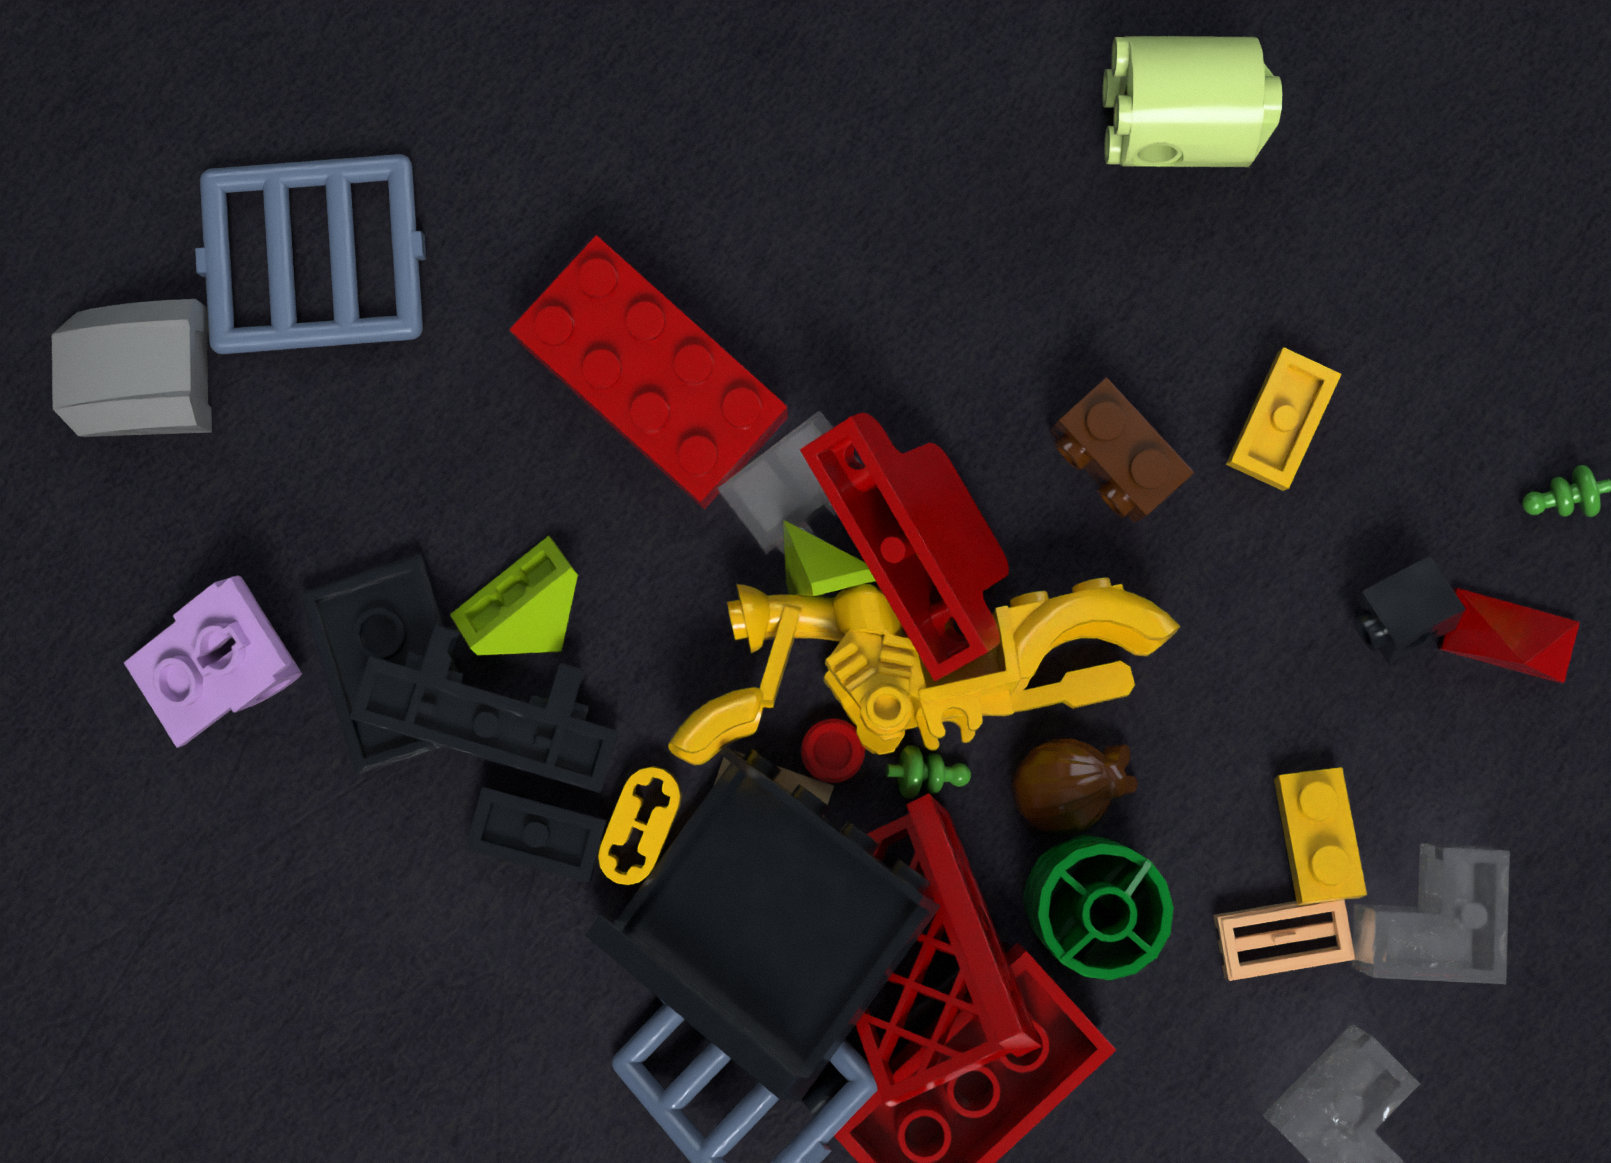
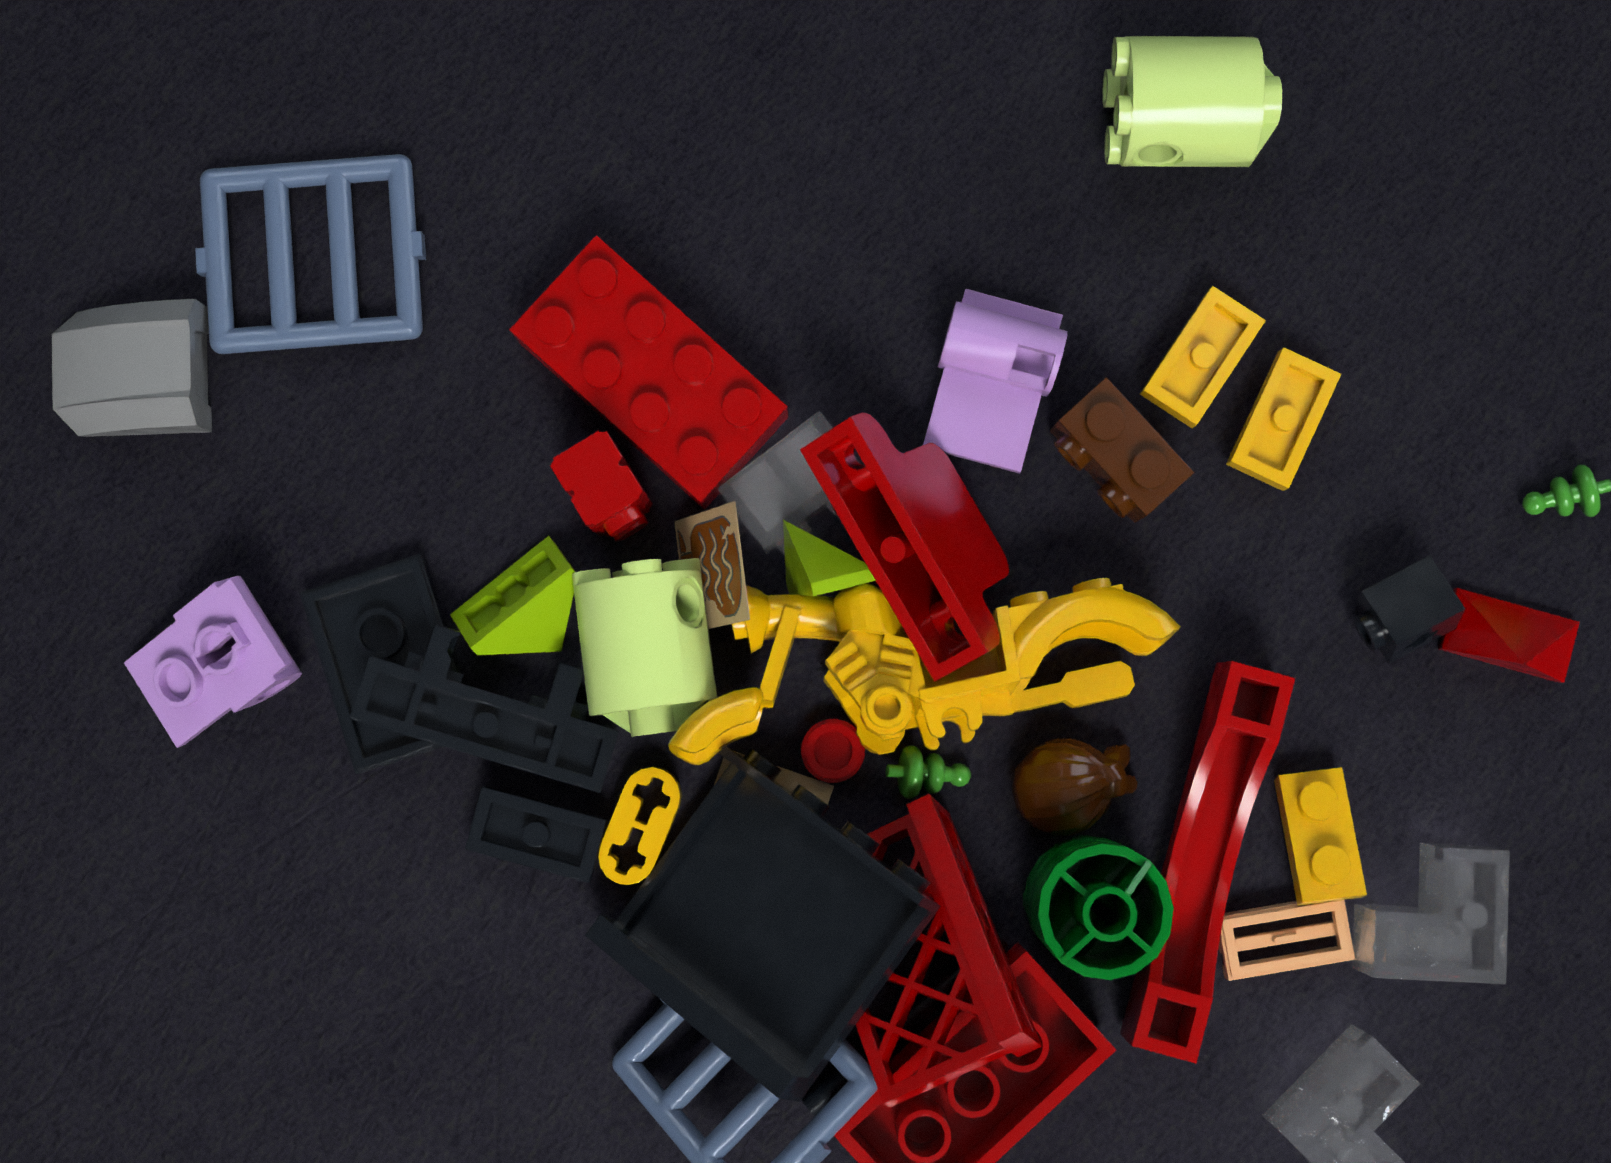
none -> red brick [550,430,653,542]
none -> yellowish green cylinder [572,558,717,737]
none -> sticker [675,501,750,629]
none -> lavender piece [923,289,1068,474]
none -> red arch [1120,661,1295,1064]
none -> yellow plate [1140,286,1266,428]

